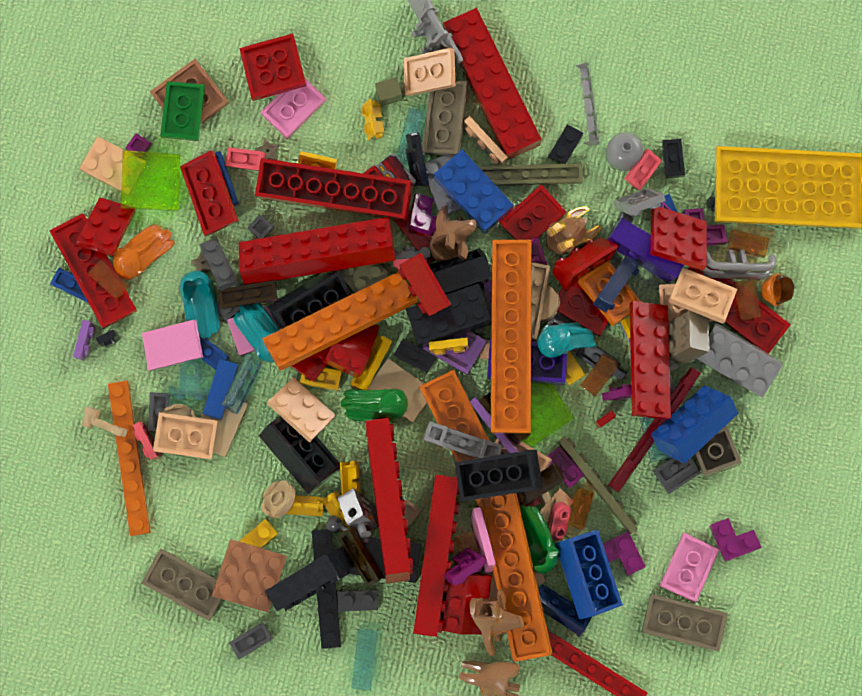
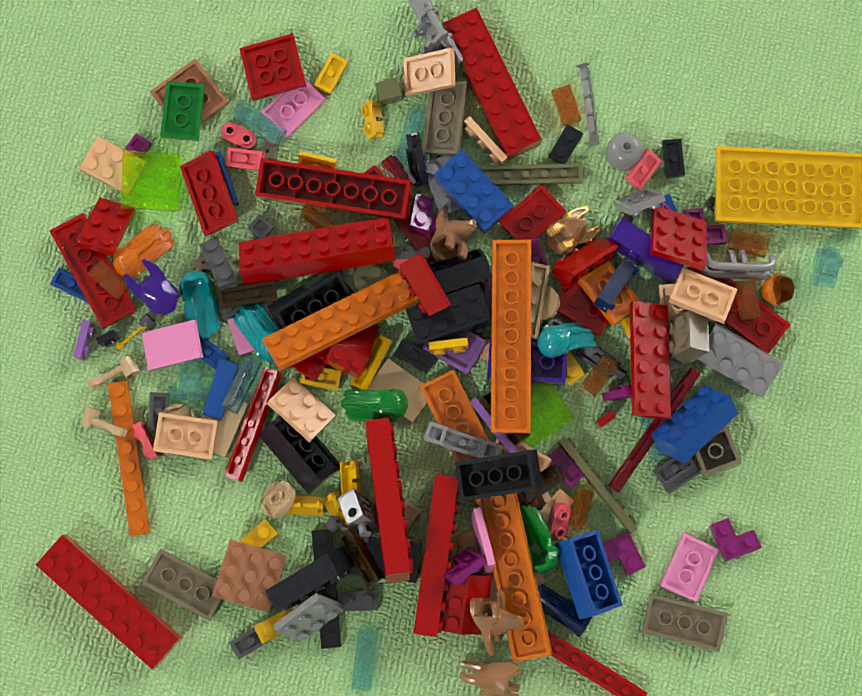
none -> red brick [35,535,182,670]
none -> tan brick [87,356,140,389]
none -> hinge [116,313,157,350]
none -> dark purple piece [124,259,180,314]
none -> coral plate [221,122,257,150]
none -> red plate [224,367,282,482]
none -> clear light blue plate [231,99,287,146]
none -> yellow plate [254,609,291,644]
none -> light grey plate [273,593,344,642]
none -> clear orange plate [301,205,335,229]
none -> yellow plate [314,52,348,95]
none -> clear orange plate [551,85,581,126]
none -> clear light blue pin [813,246,843,288]

